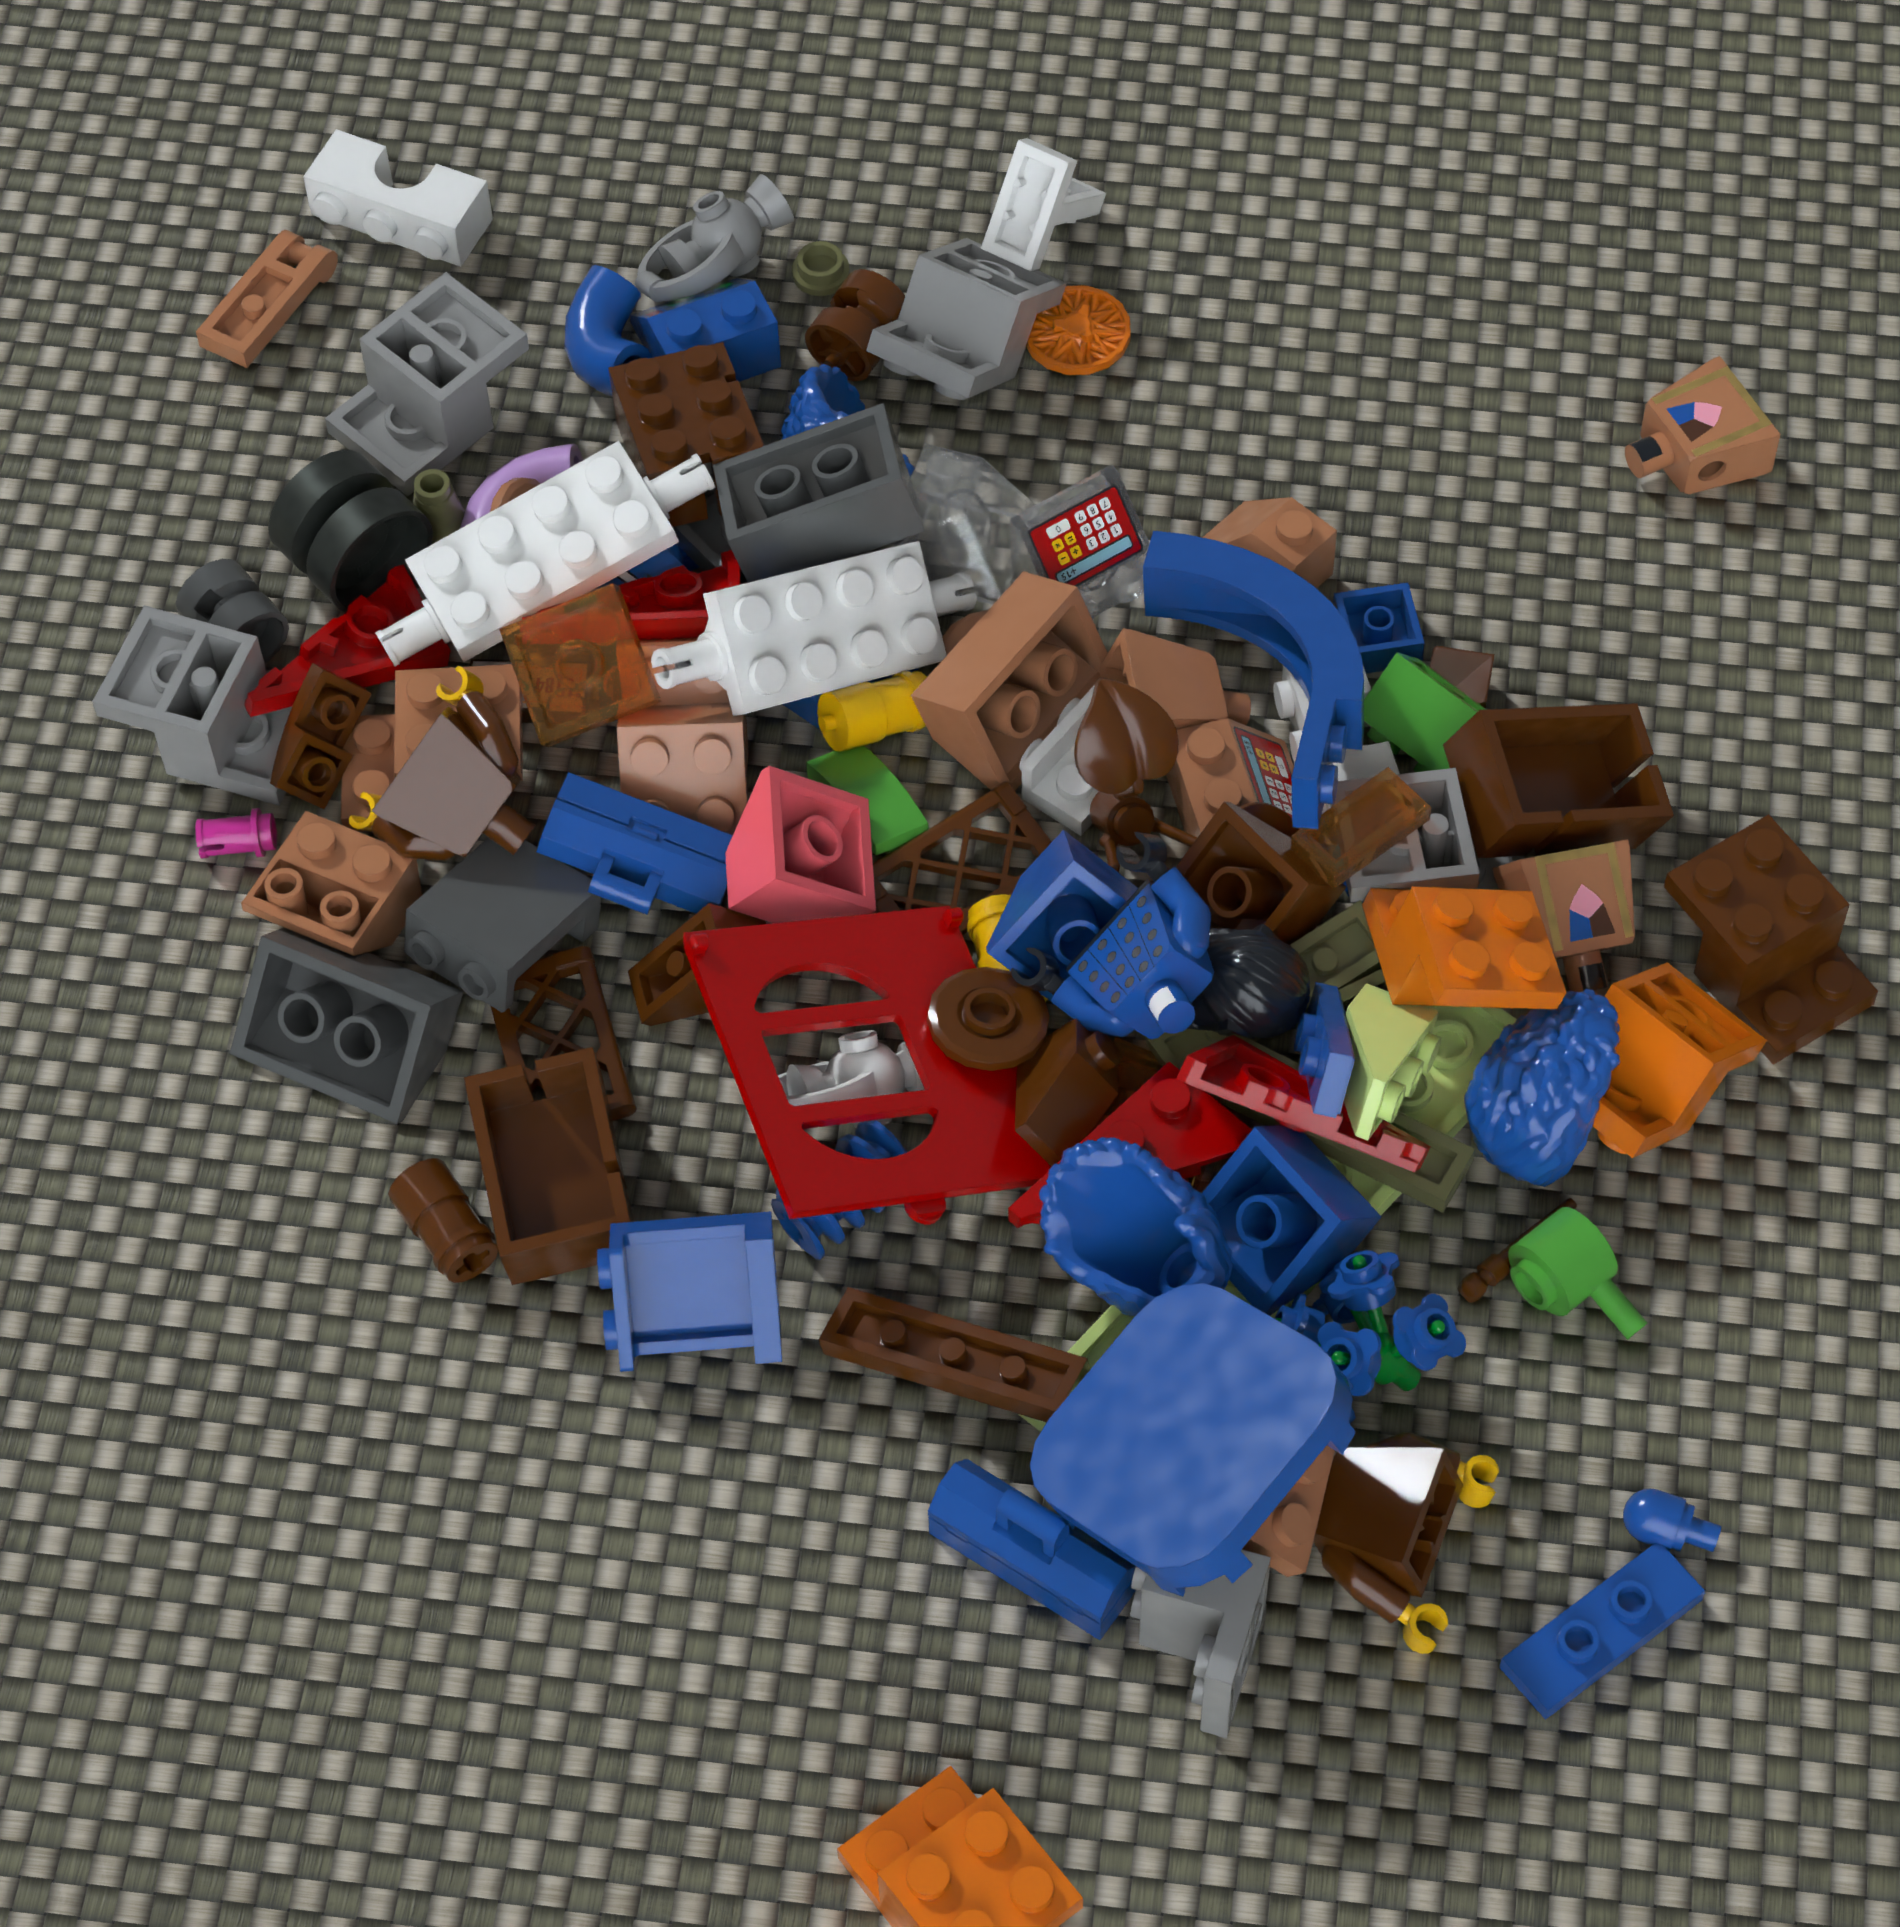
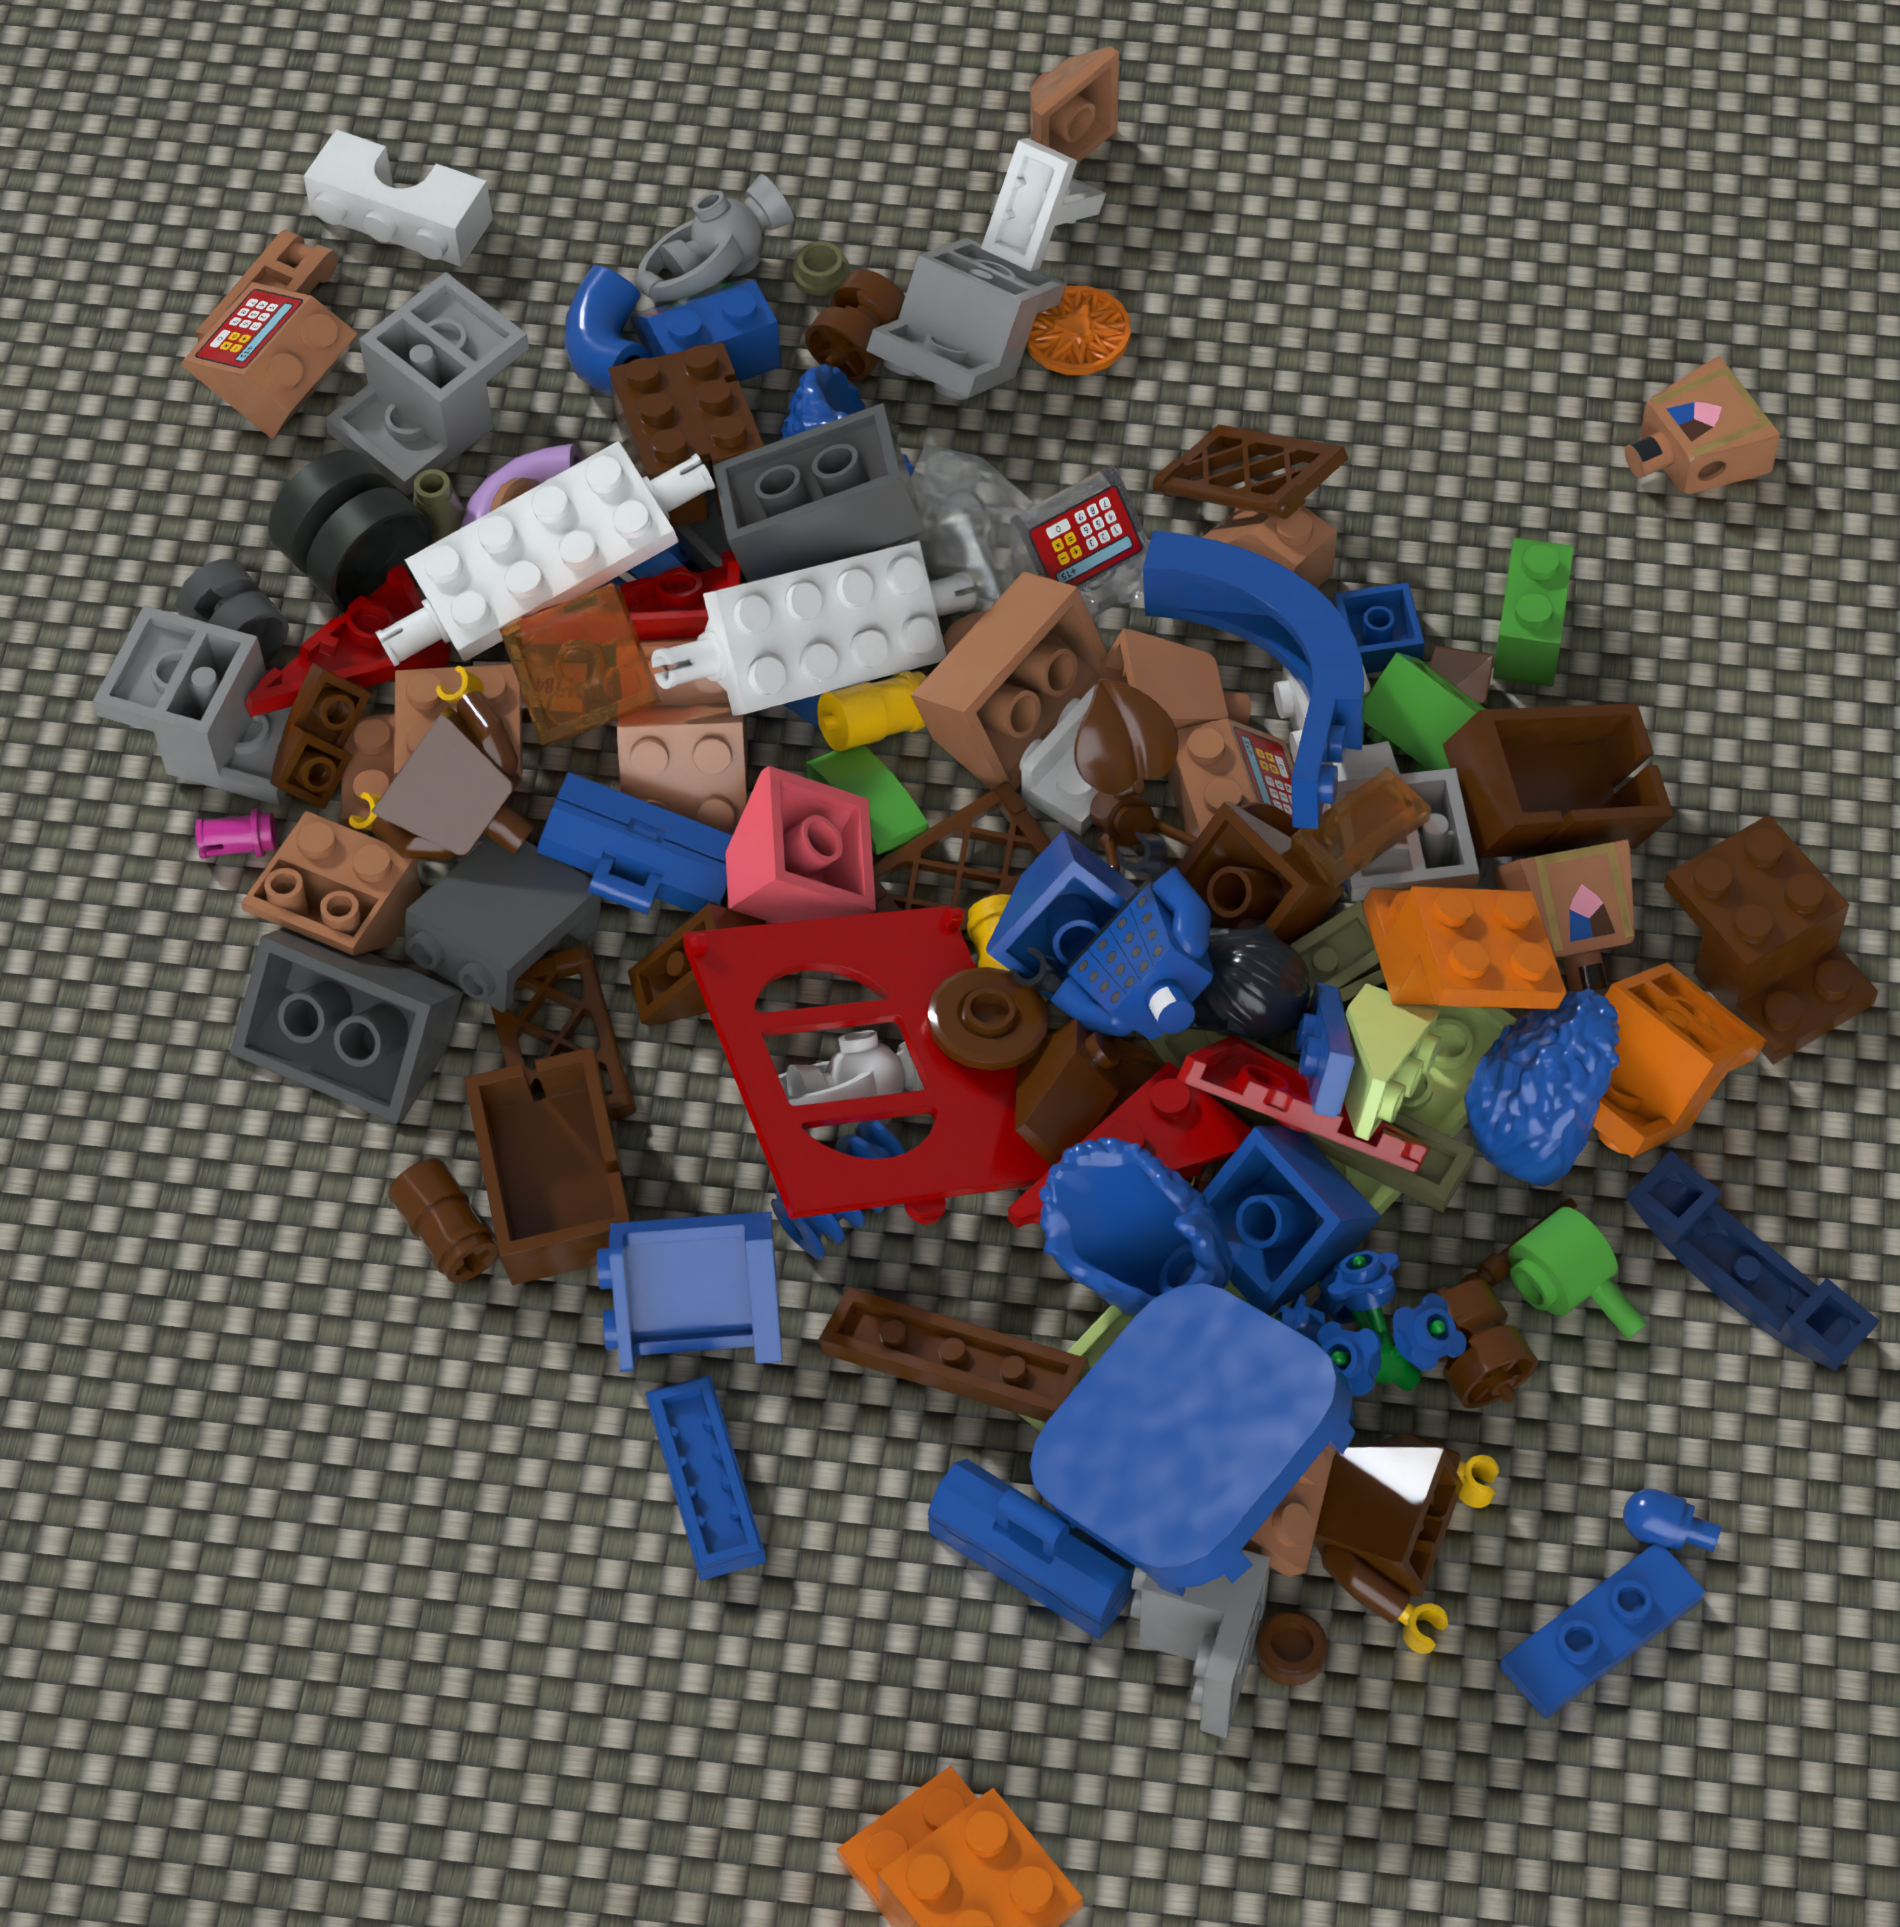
none -> nougat slope [181,282,358,439]
none -> blue plate [645,1374,766,1581]
none -> nougat slope [1029,46,1119,164]
none -> reddish brown window [1153,424,1348,519]
none -> reddish brown tile [1256,1611,1327,1686]
none -> reddish brown wheel [1435,1280,1538,1409]
none -> bright green brick [1493,538,1574,687]
none -> dark blue slope [1627,1150,1880,1371]

